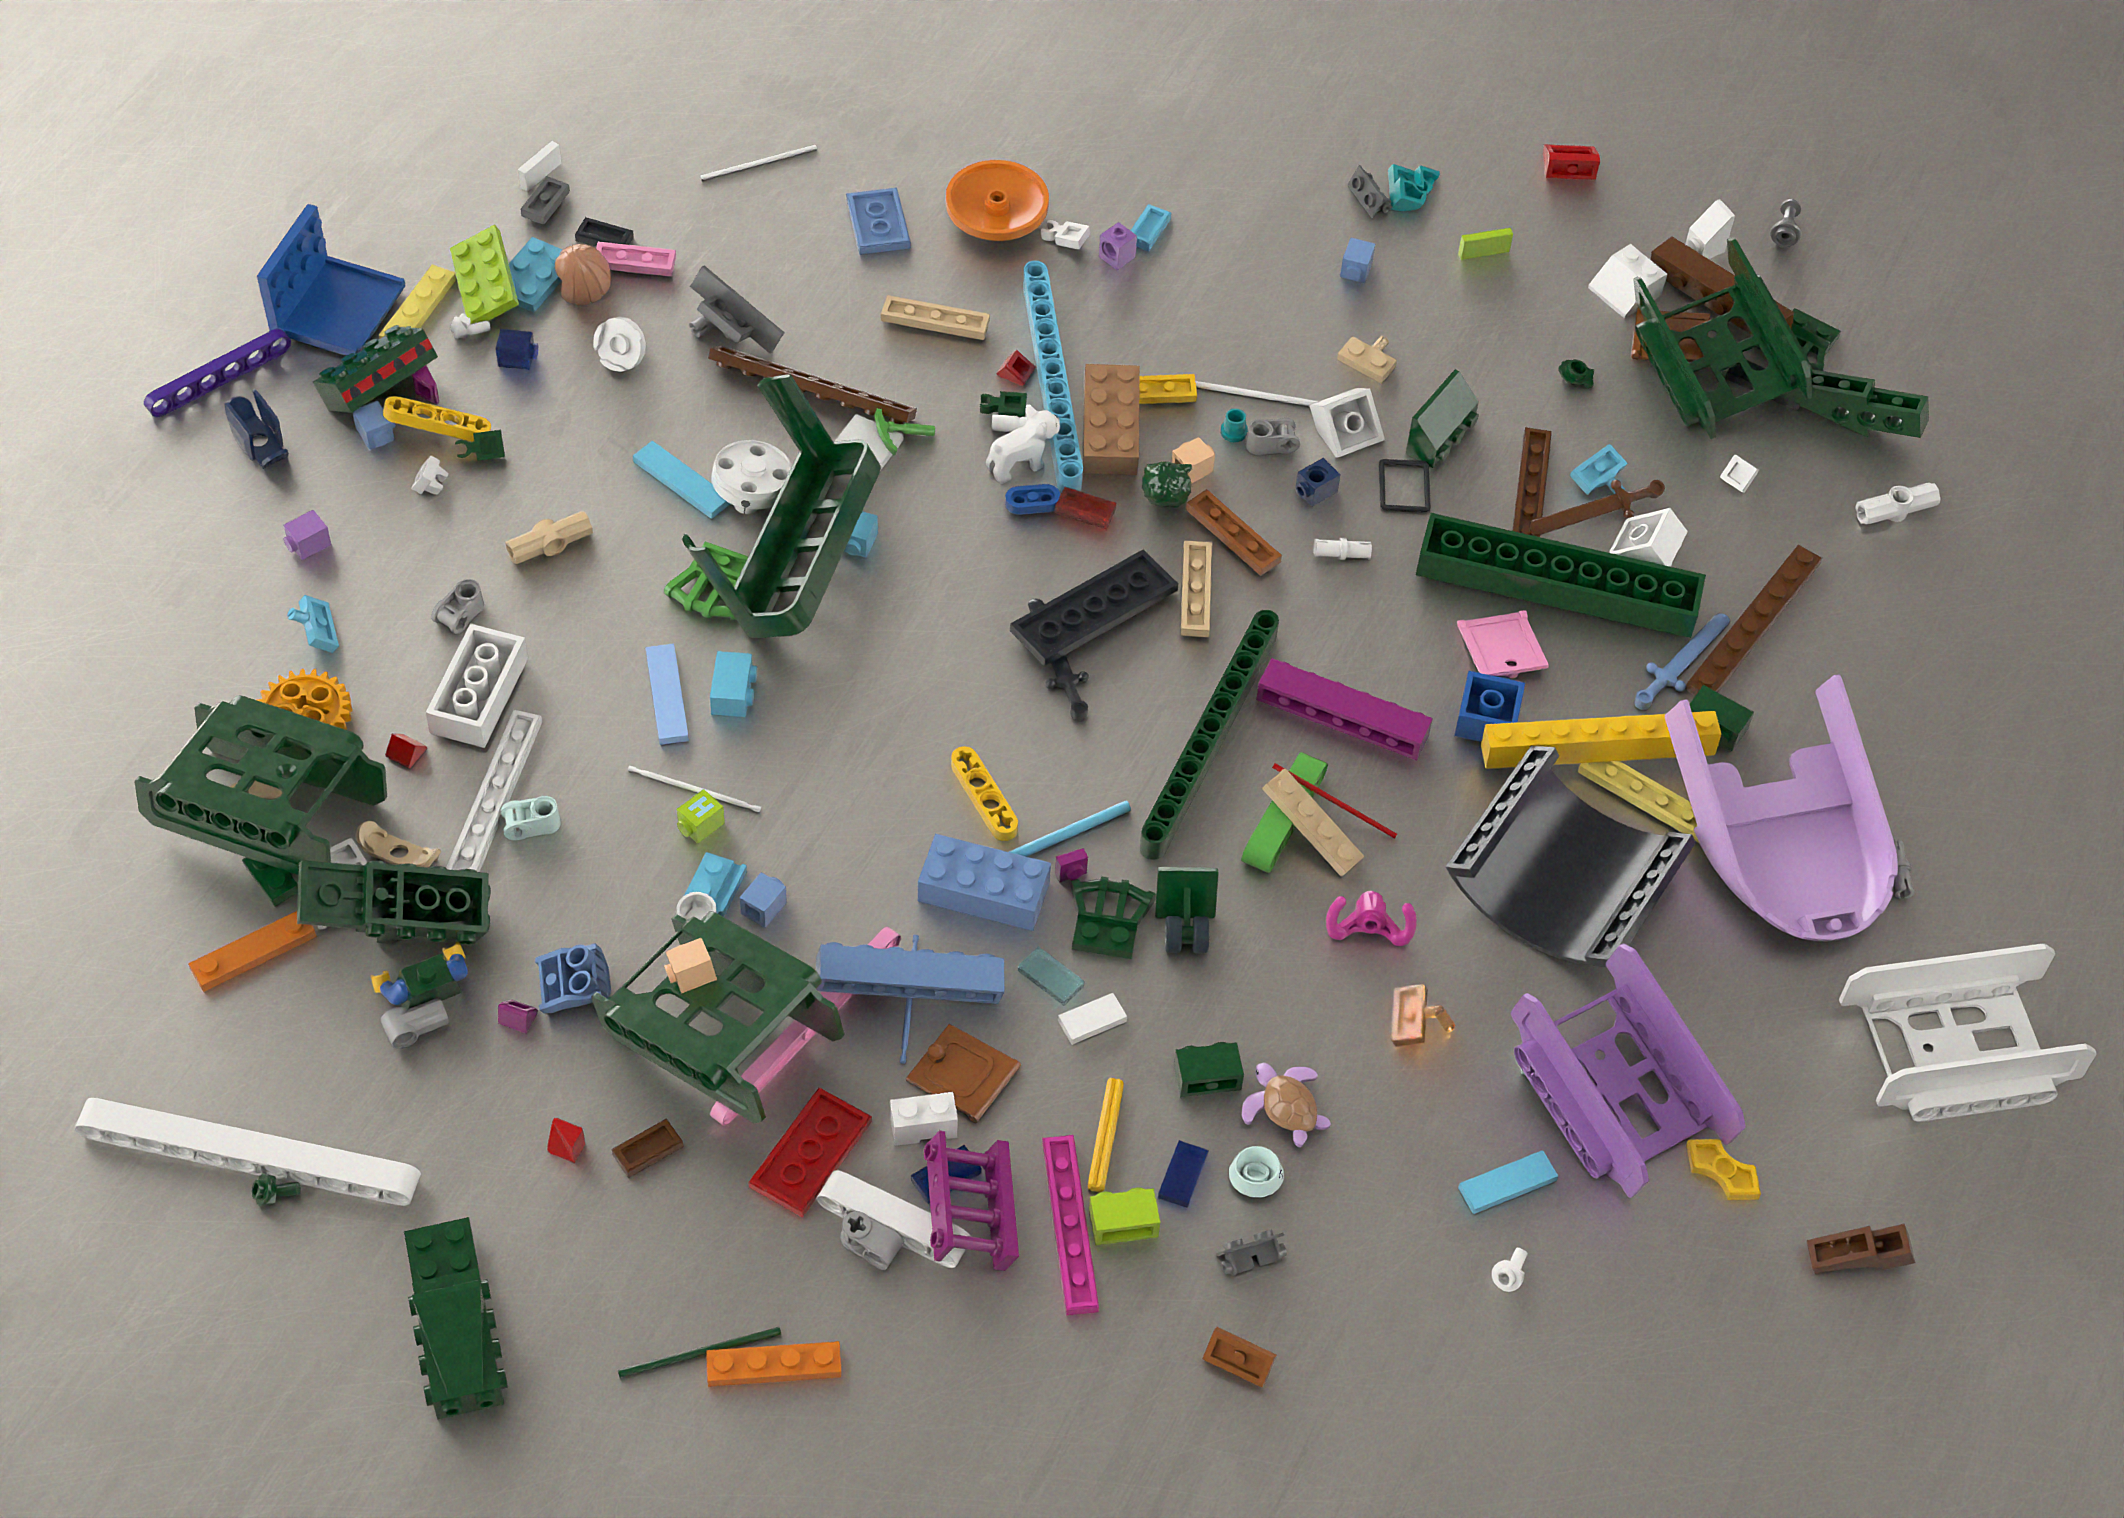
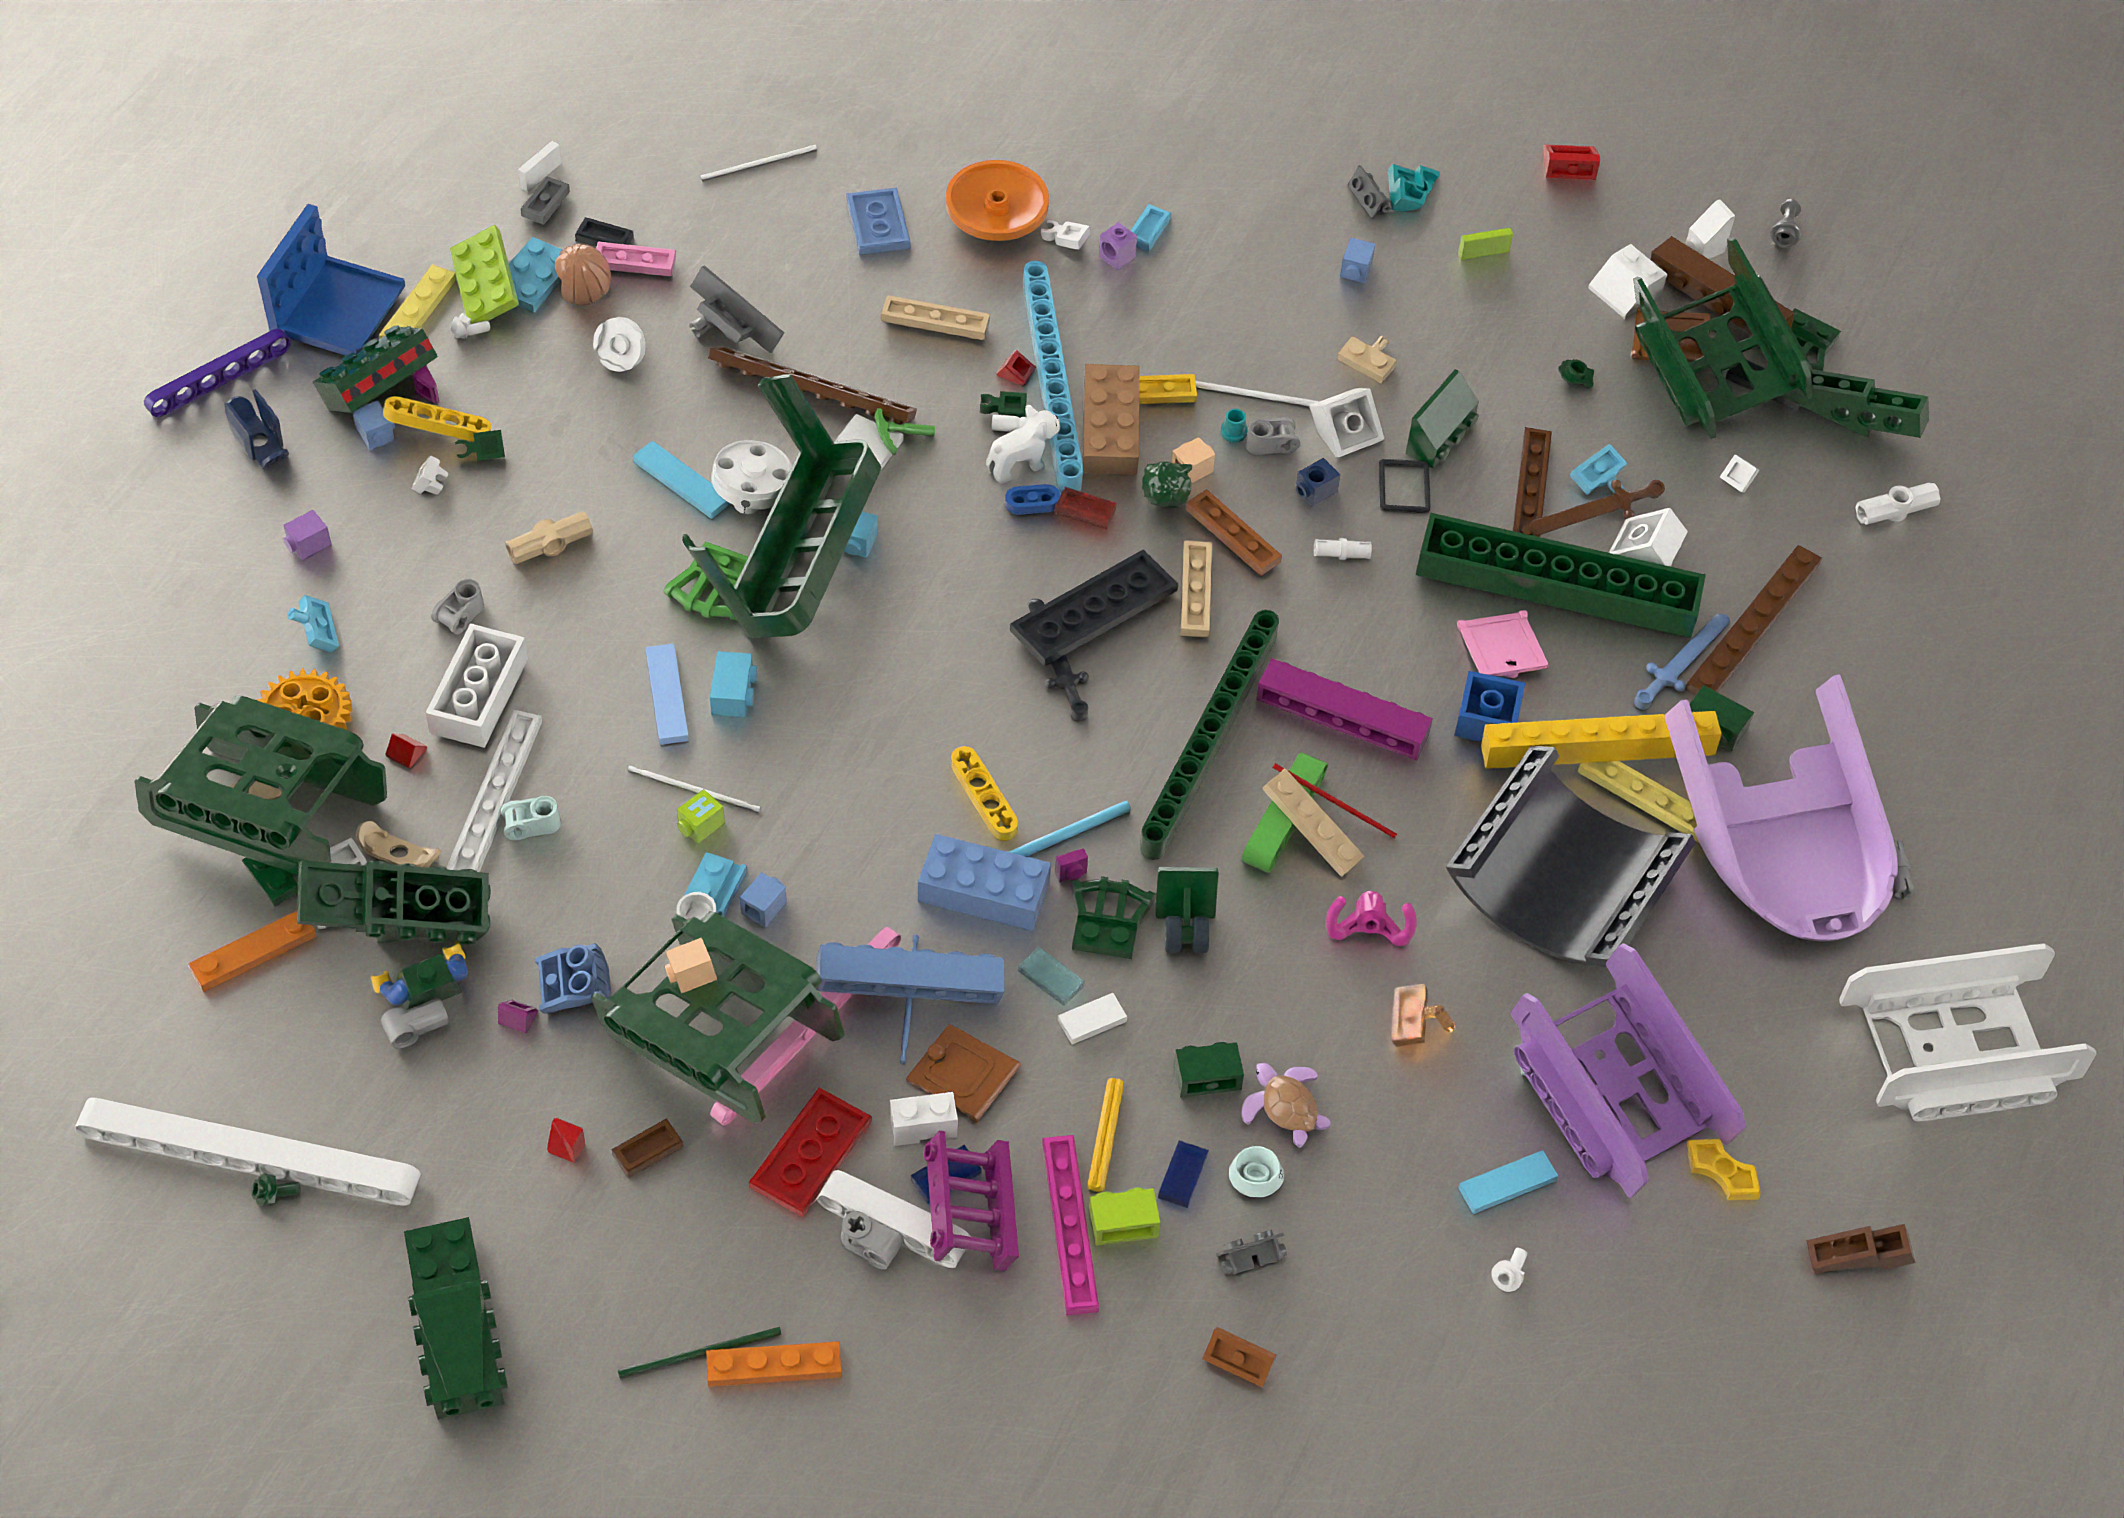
clear blue brick [495,329,538,370] -> none

